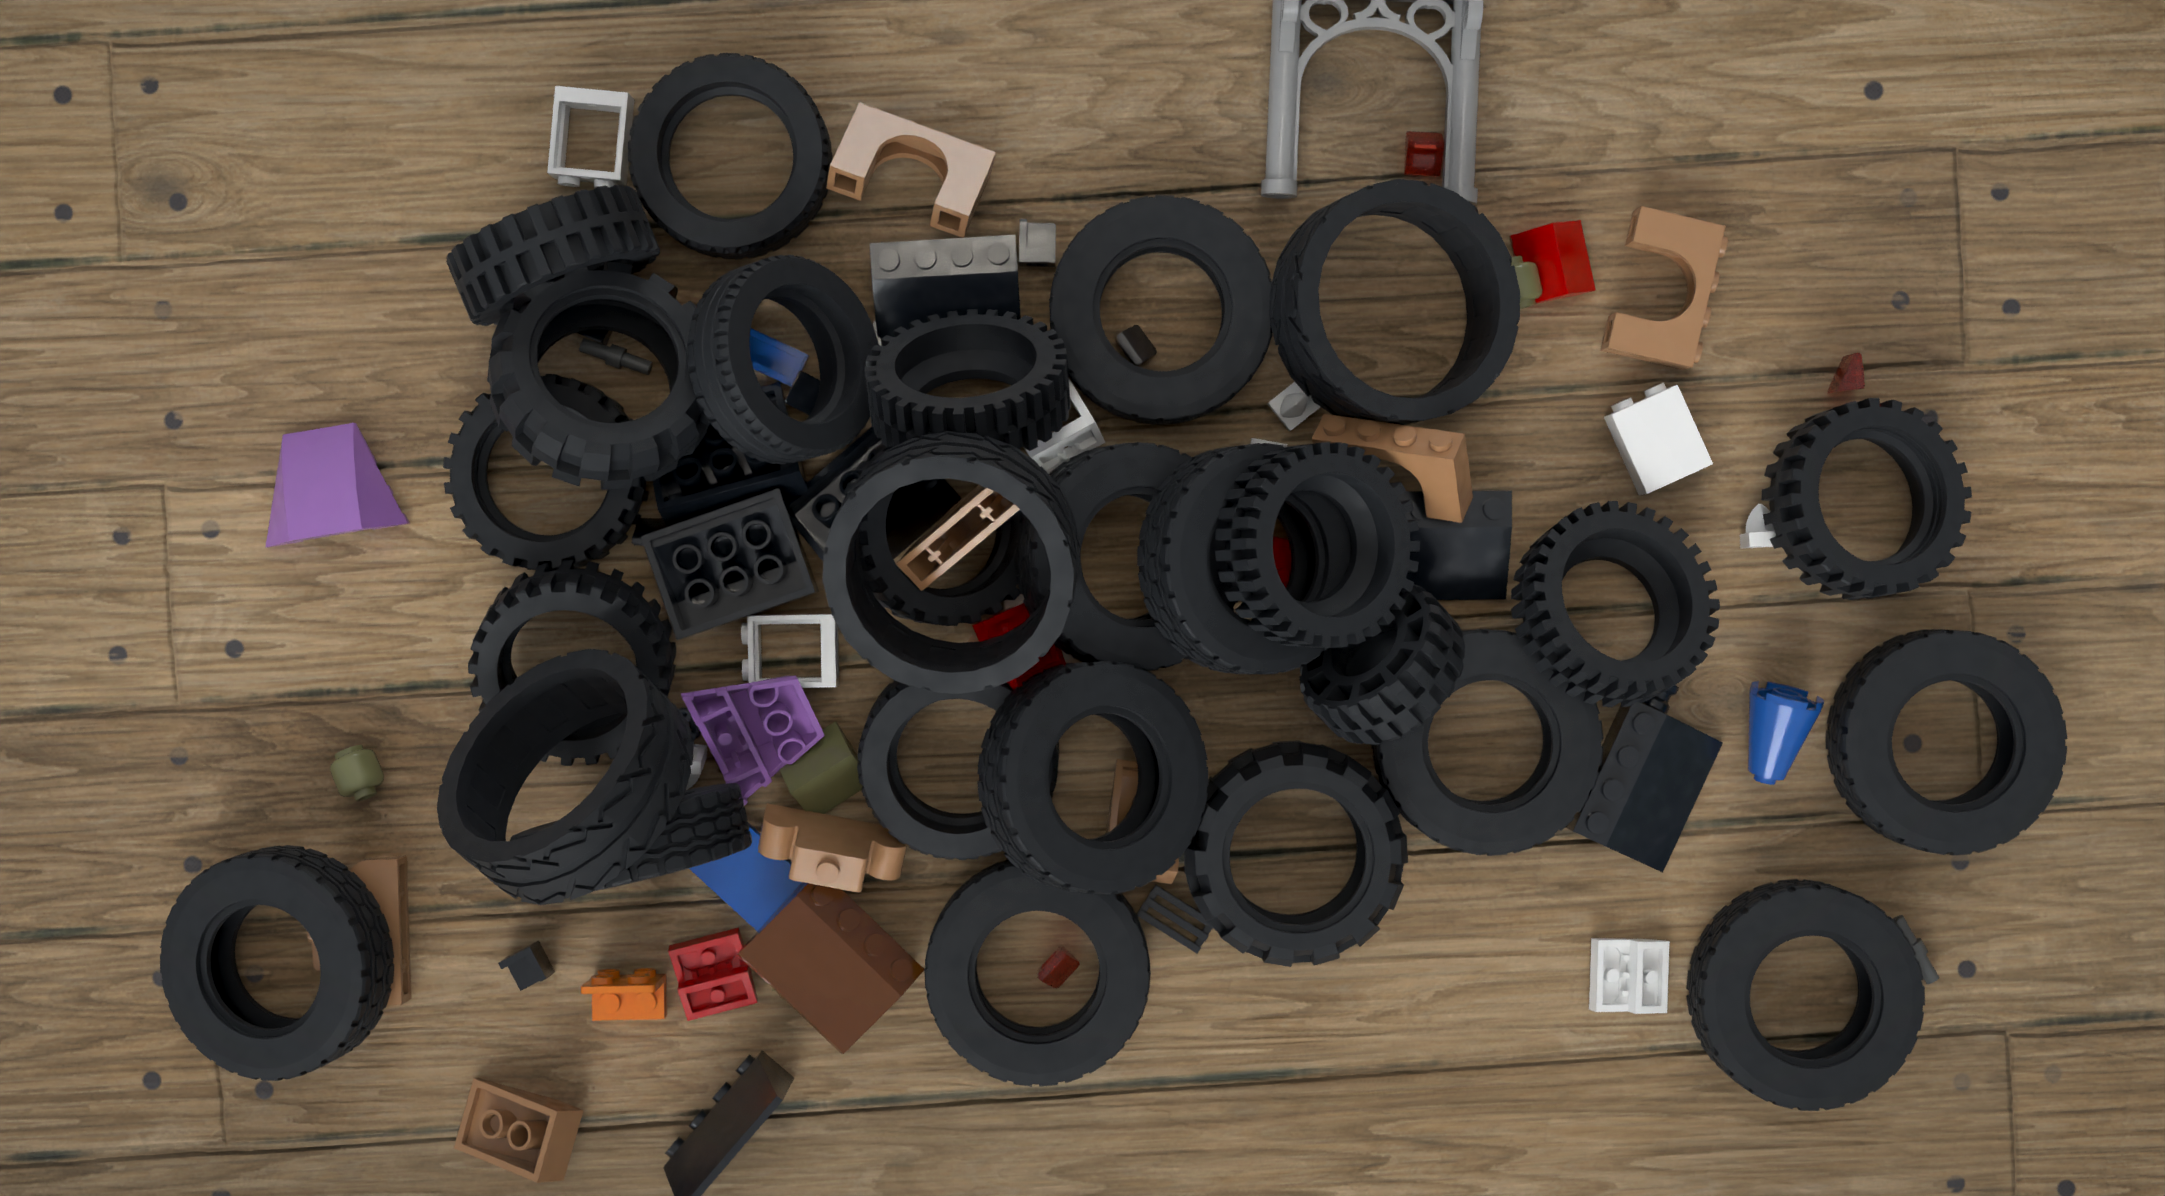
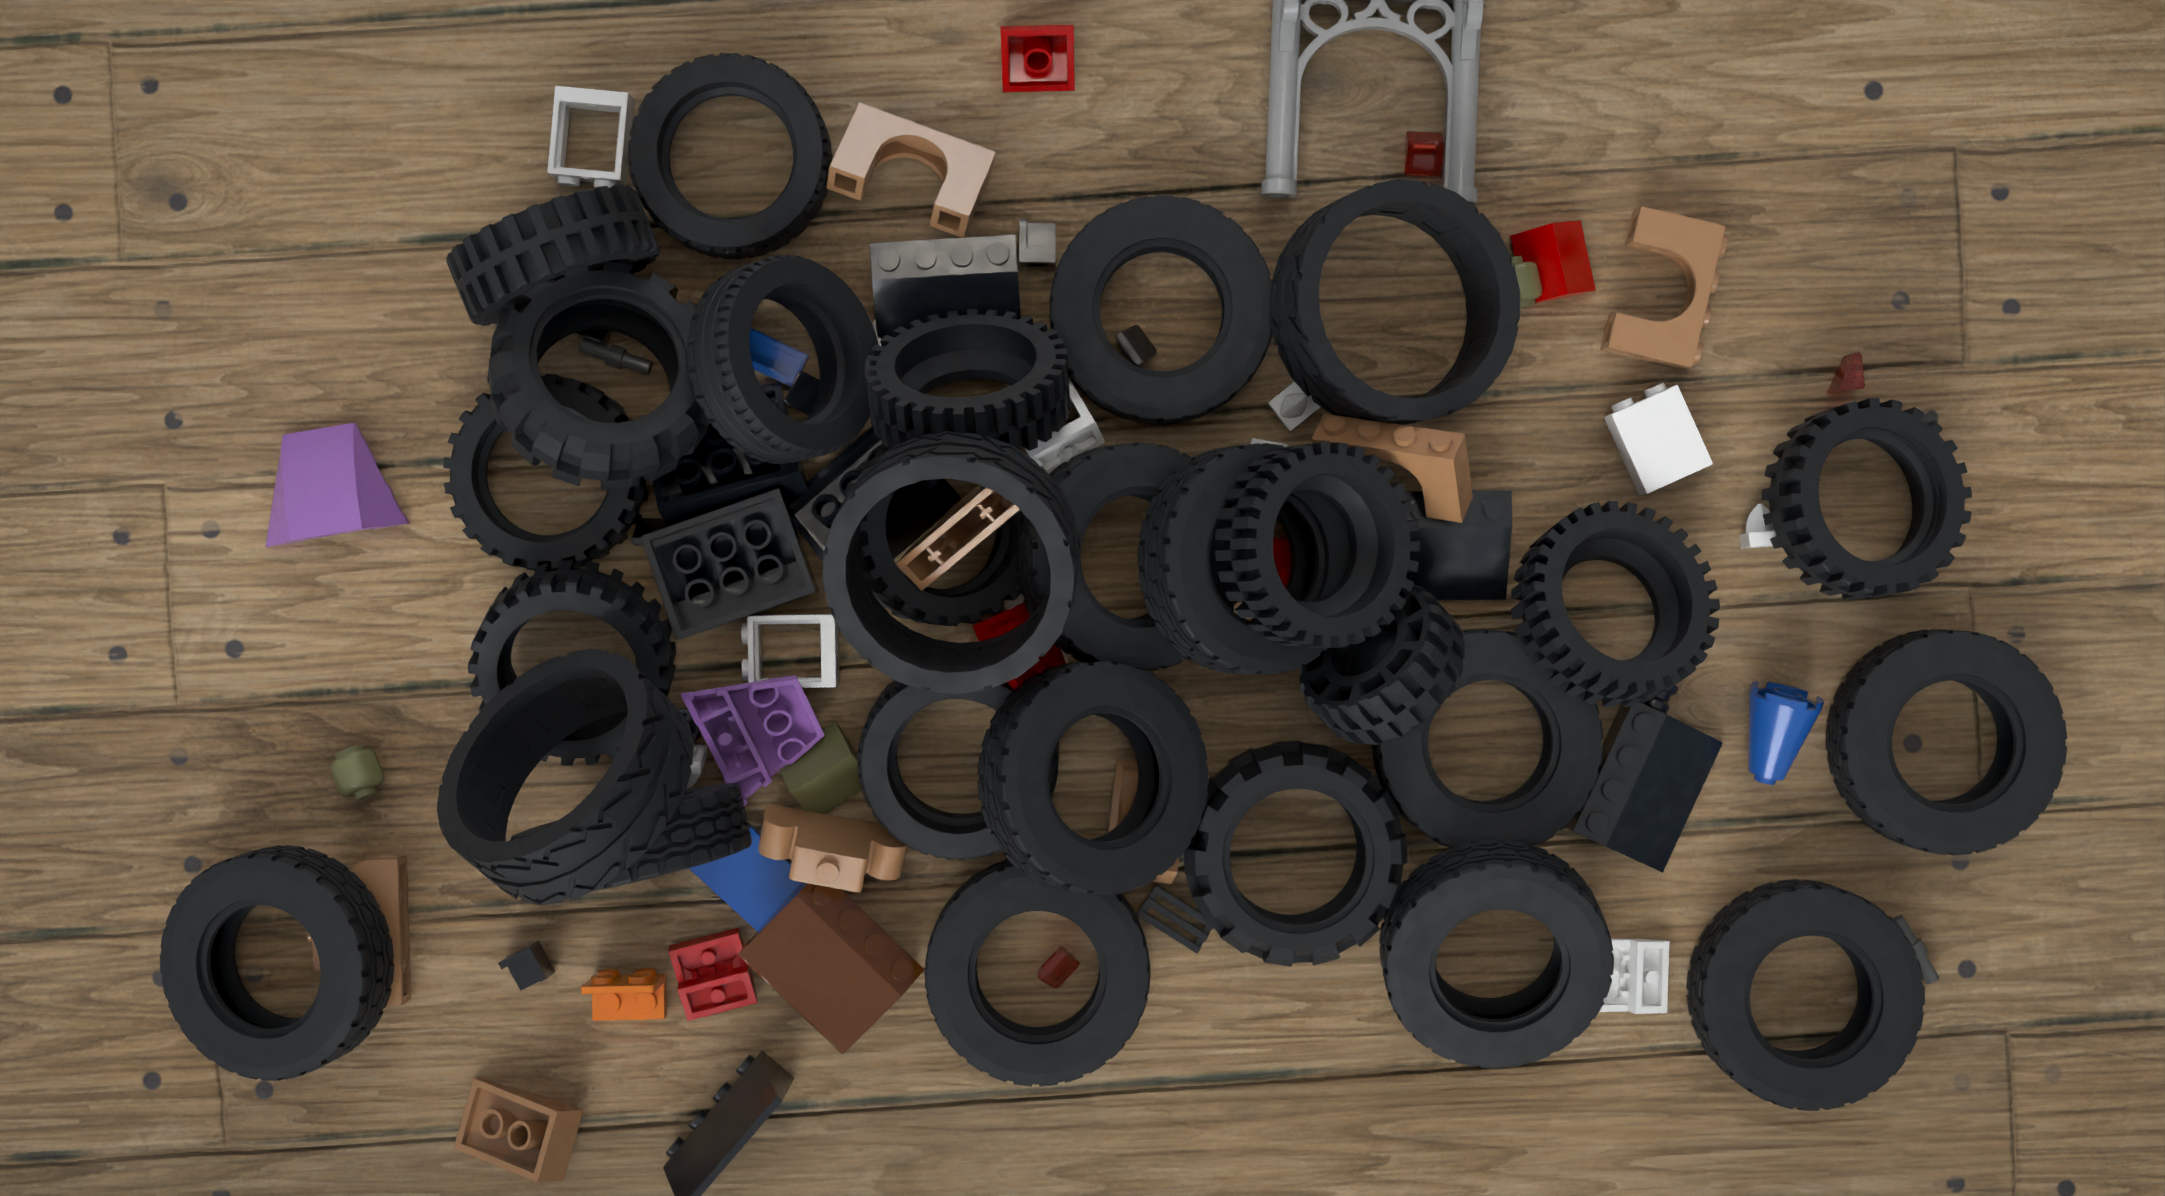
none -> red slope [1000,25,1075,92]
none -> black tyre [1379,839,1614,1068]

